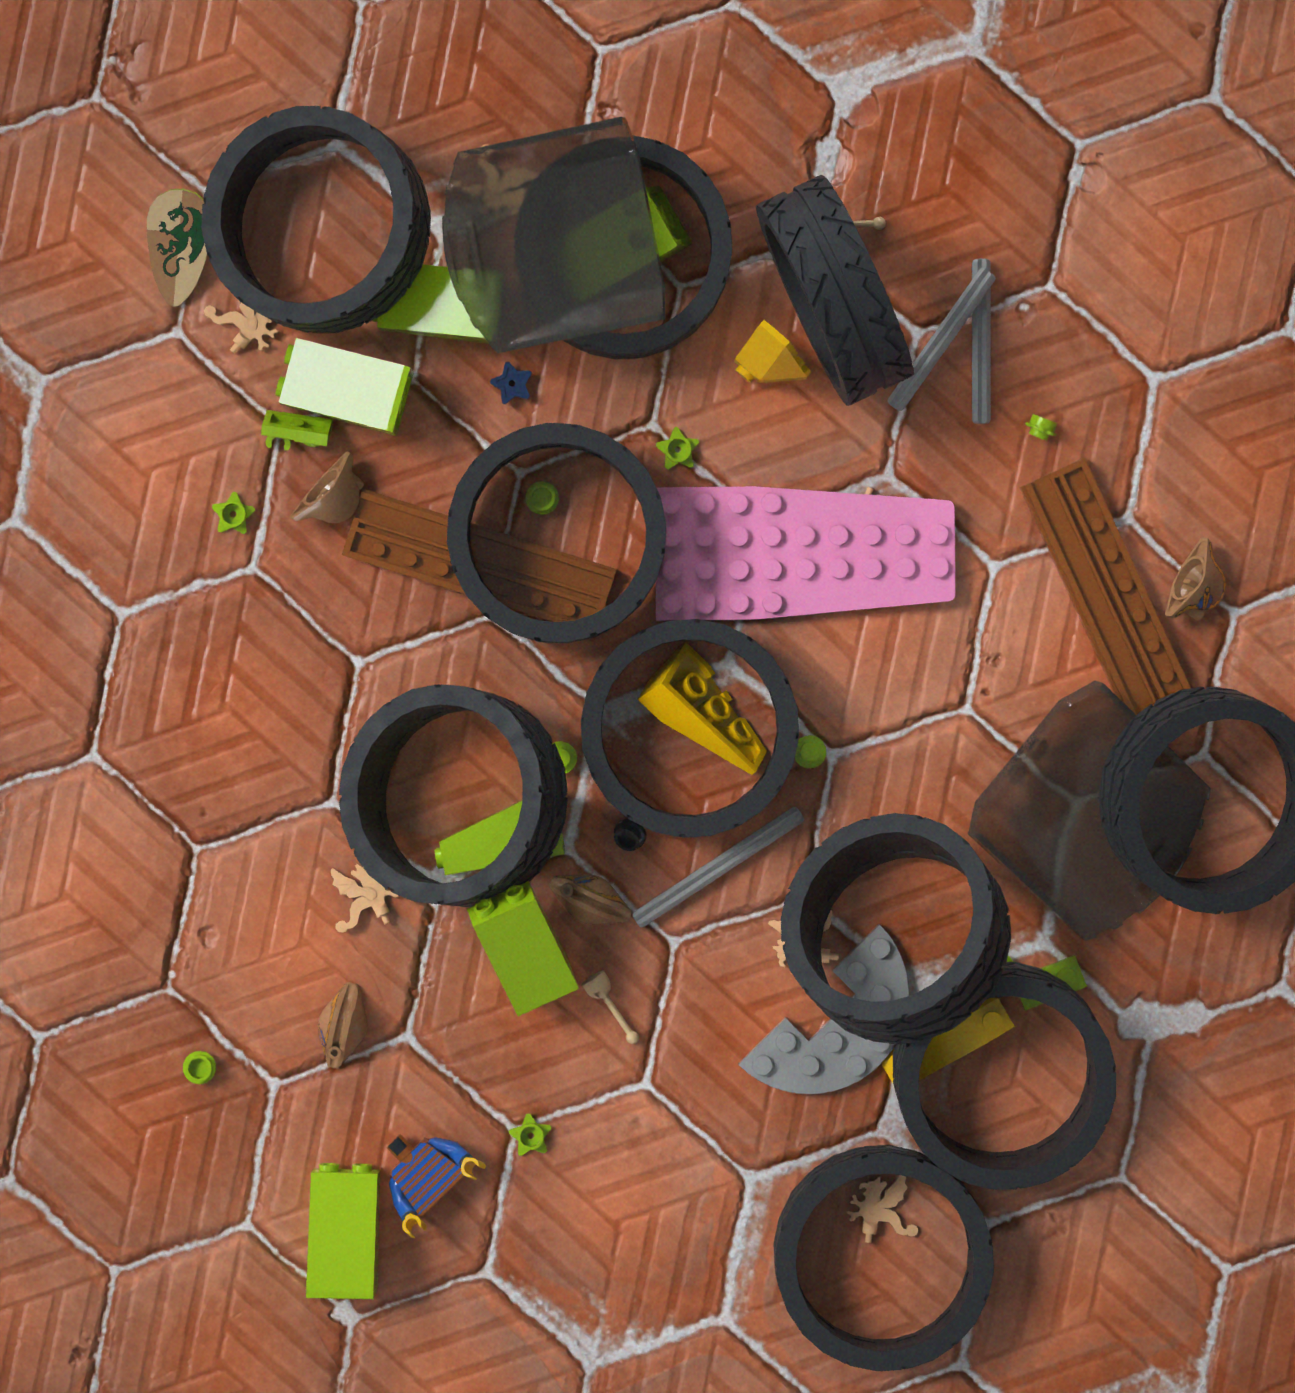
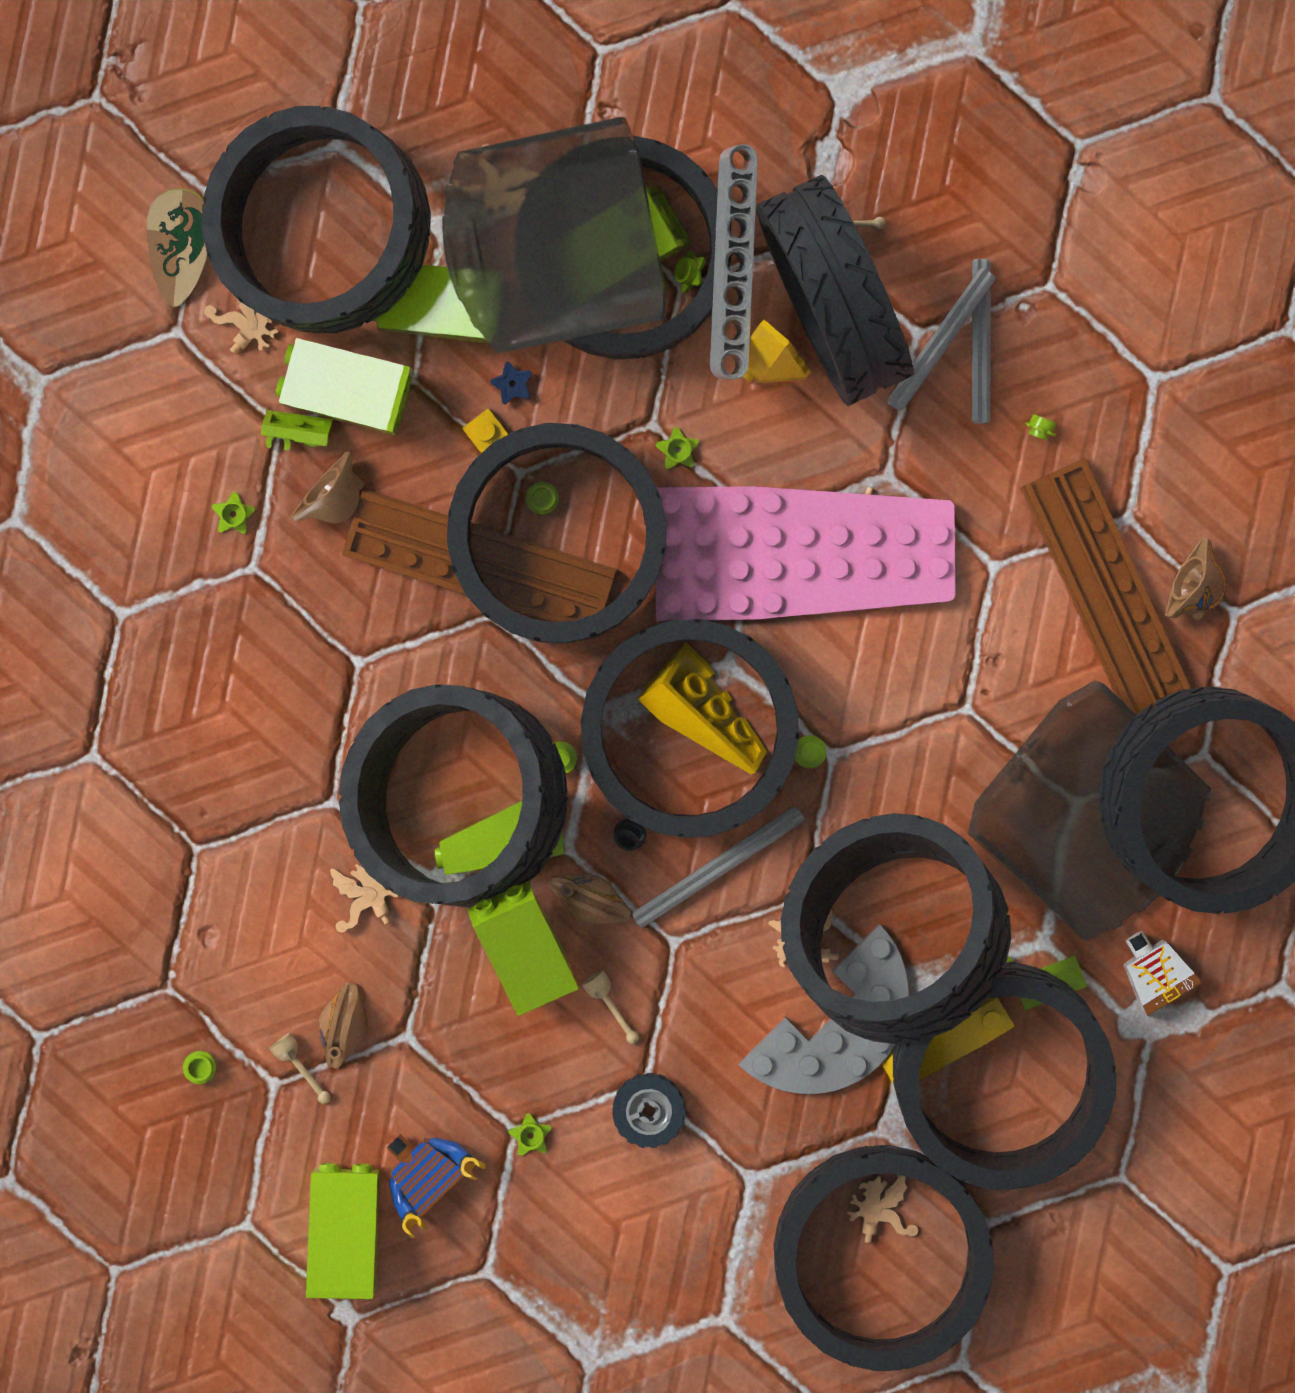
none -> tan hinge [269,1032,331,1104]
none -> yellow plate [462,408,508,453]
none -> black wheel [612,1073,685,1148]
none -> lime plate [674,250,706,293]
none -> light grey beam [710,144,758,380]
none -> torso [1123,931,1202,1016]

